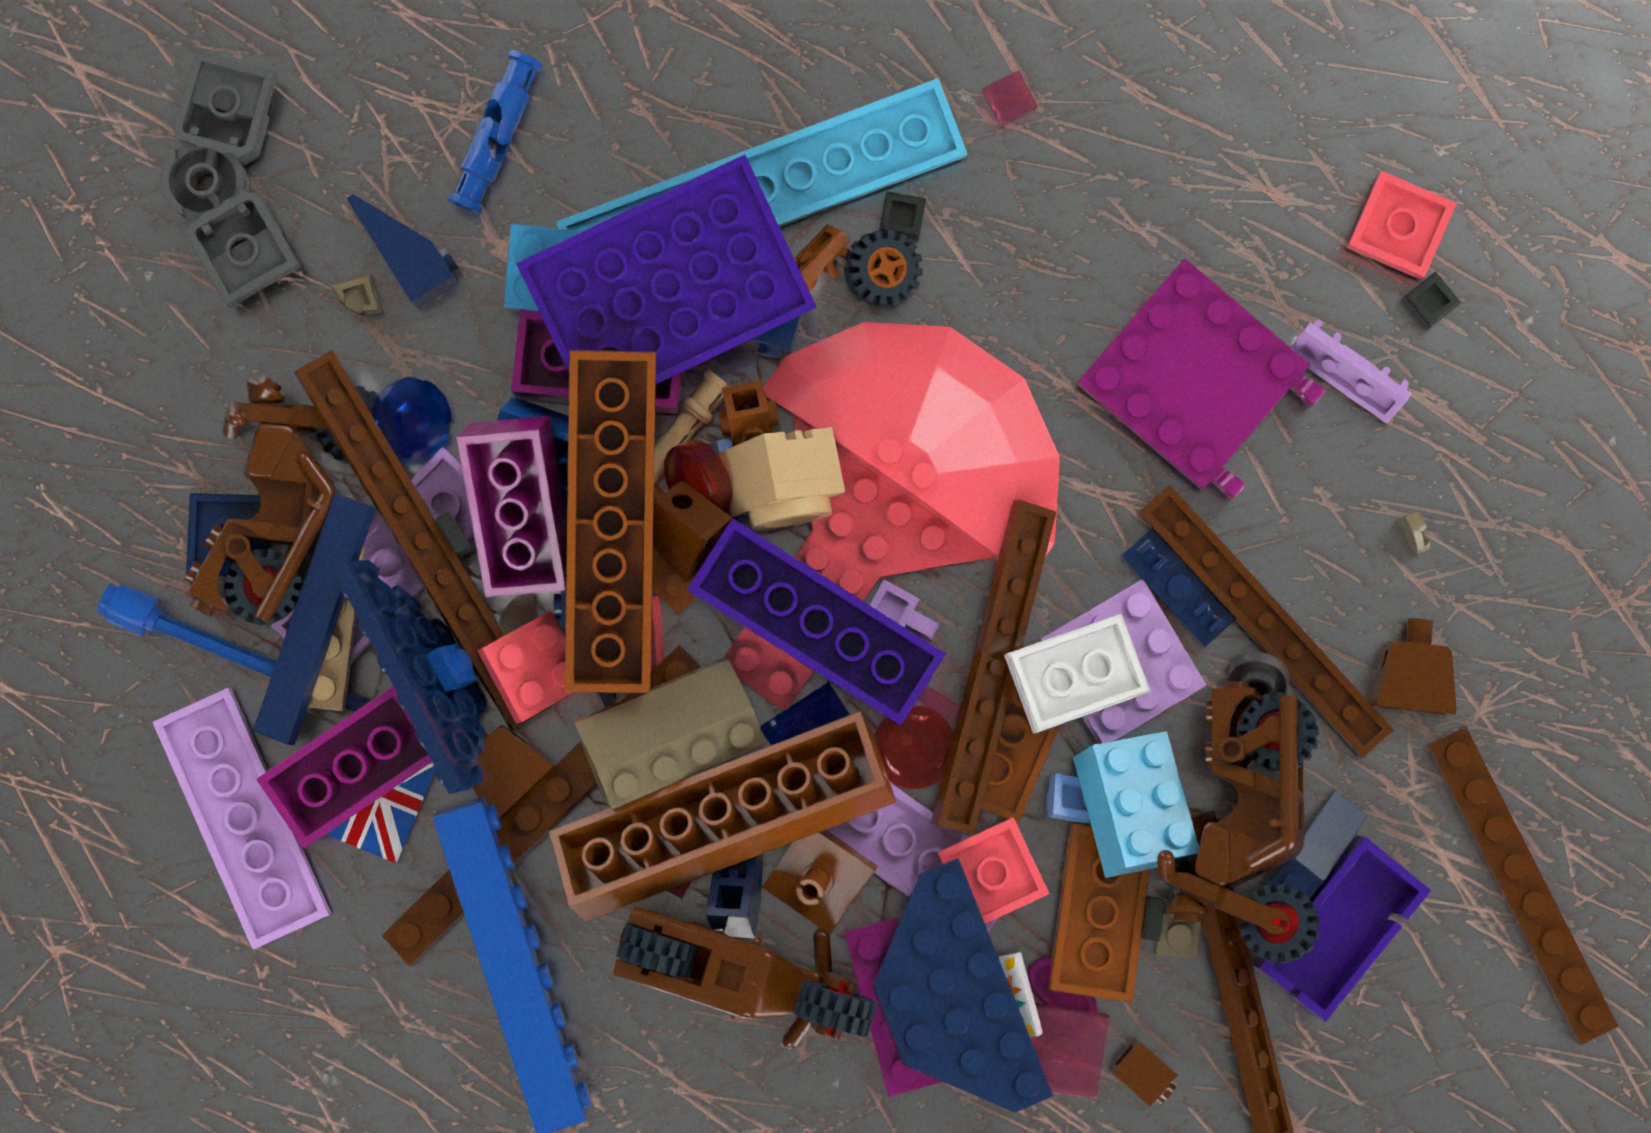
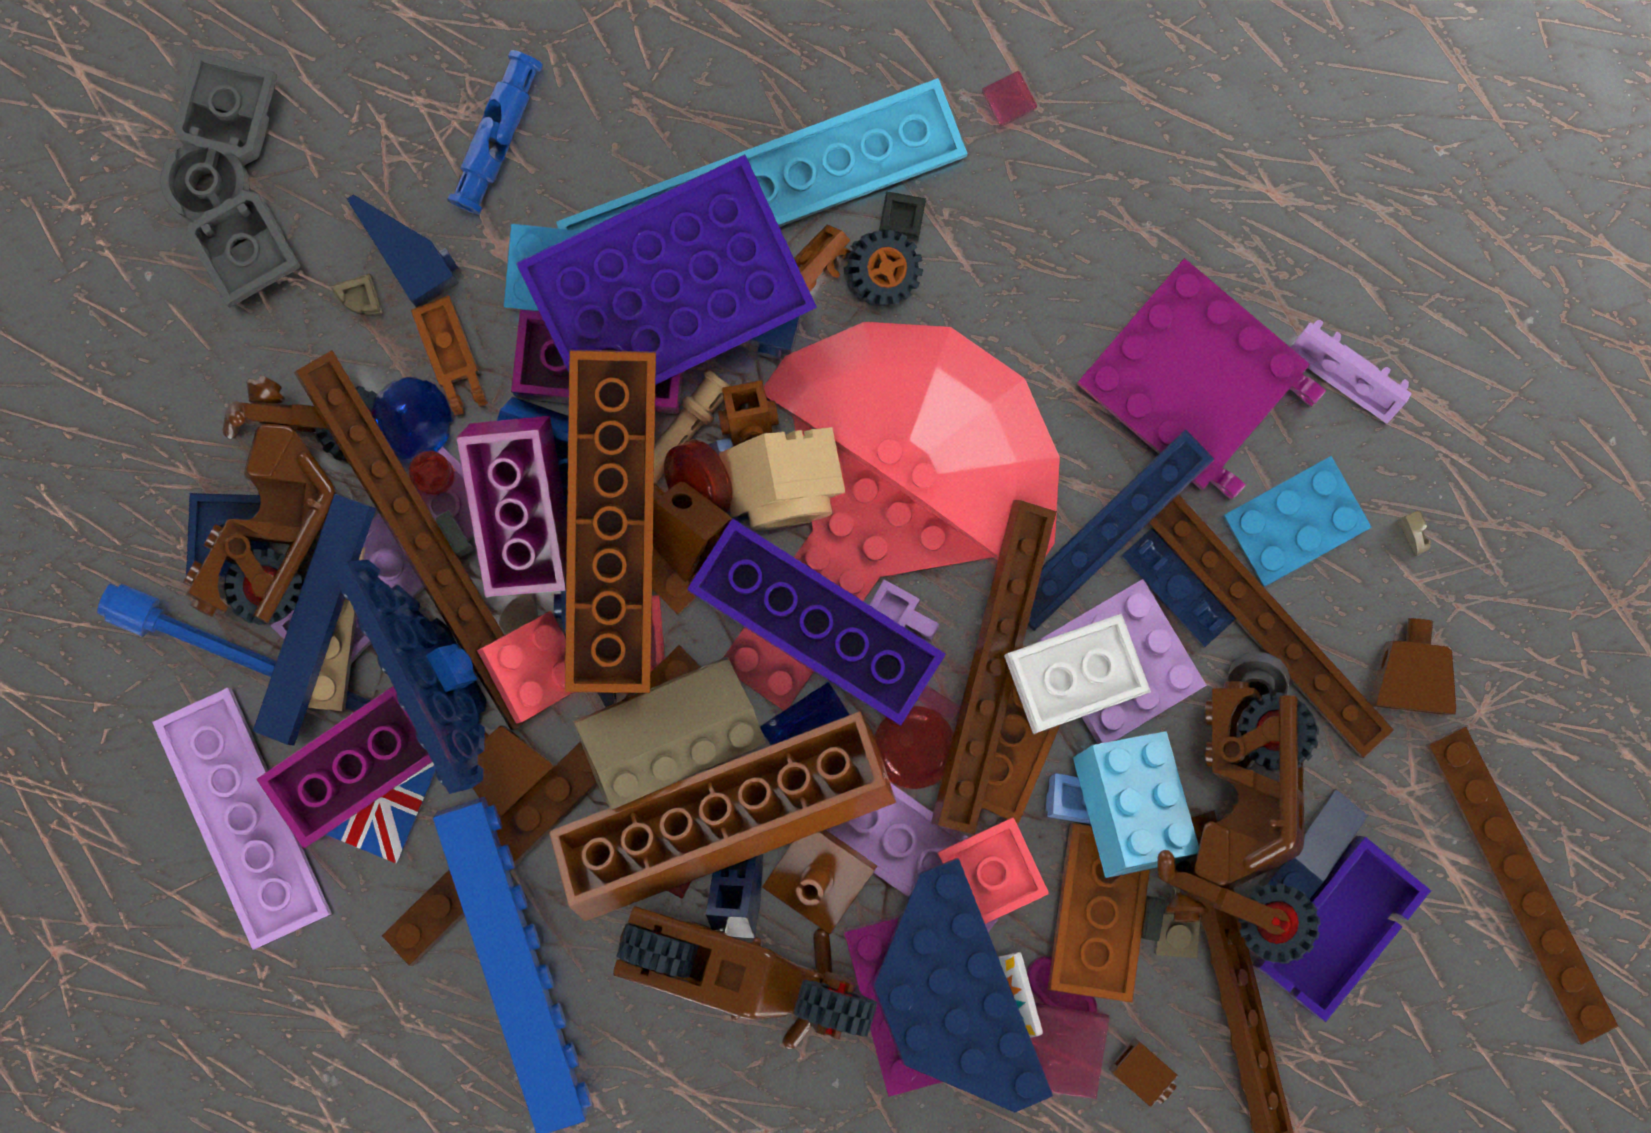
coral plate [1346,171,1457,280] -> none
pearl dark grey tile [1402,271,1461,330] -> none
none -> clear red wheel [409,451,455,495]
none -> dark orange hinge [411,295,488,416]
none -> dark blue tile [1028,429,1215,631]
none -> dark azure plate [1222,456,1372,587]

